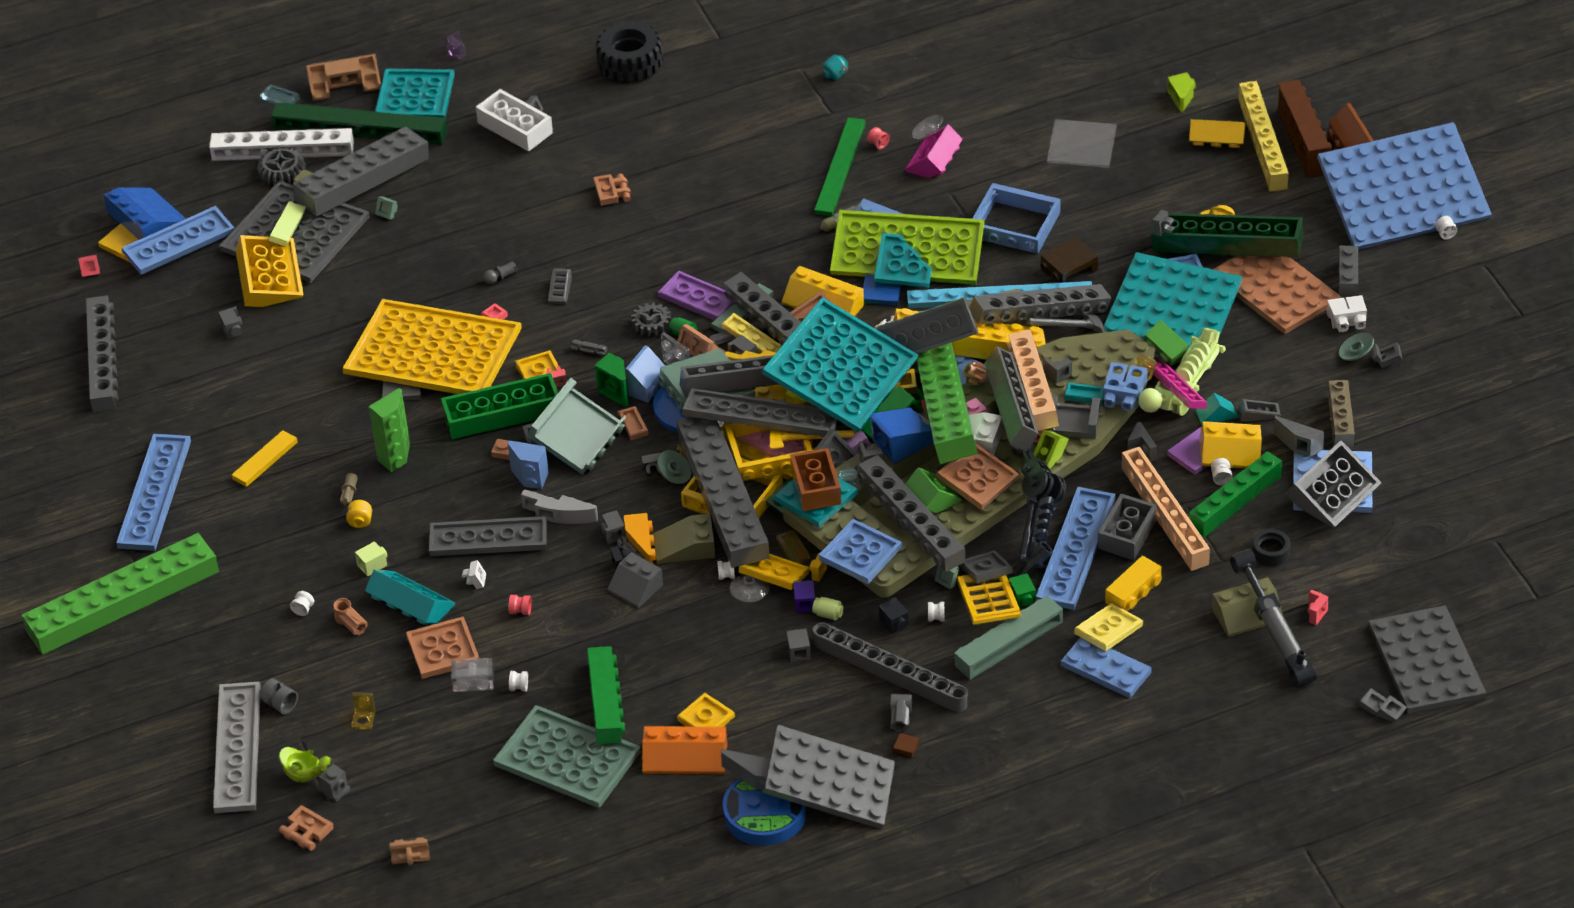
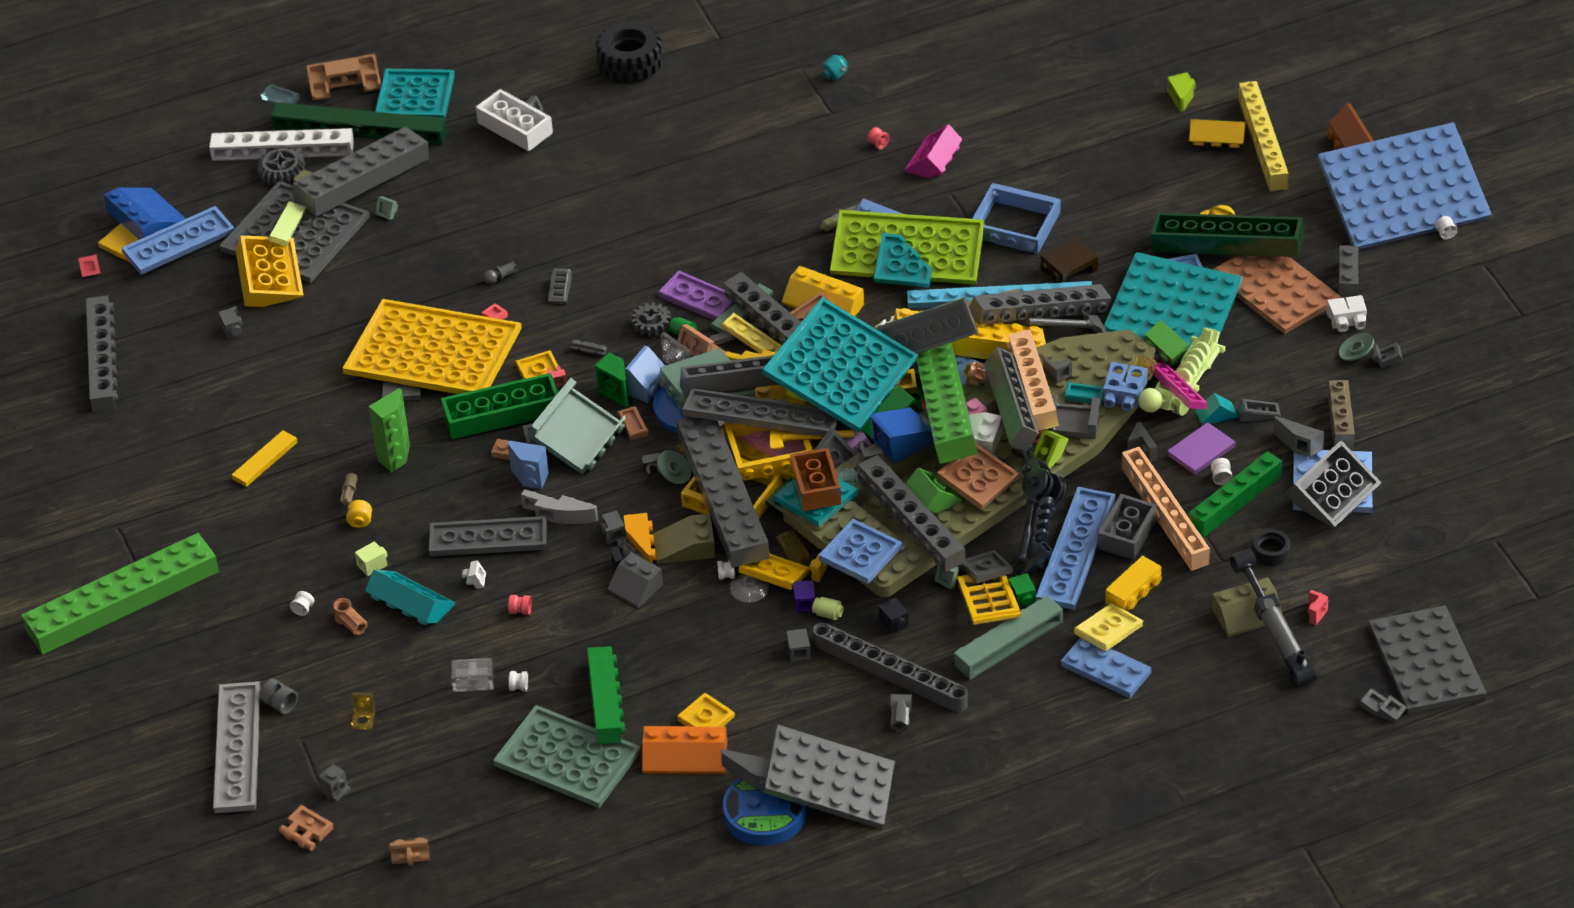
medium blue plate [116,434,191,551] -> none
lime piece [279,747,331,783] -> none
nougat plate [406,617,480,679] -> none
clear purple bracket [446,31,466,60] -> none
nougat plate [594,174,631,206] -> none
dark grey brick [728,335,757,355] -> none
green tile [815,117,865,217] -> none
blue tile [863,274,901,306] -> none
reddish brown tile [893,733,920,757] -> none
clear dish [912,114,943,139] -> none
white wheel [928,602,944,622] -> none
clear piece [1047,119,1117,168] -> none
dark grey tile [1153,210,1174,236] -> none
yellow slope [1199,422,1262,468] -> none
reddish brown brick [1277,79,1332,178] -> none

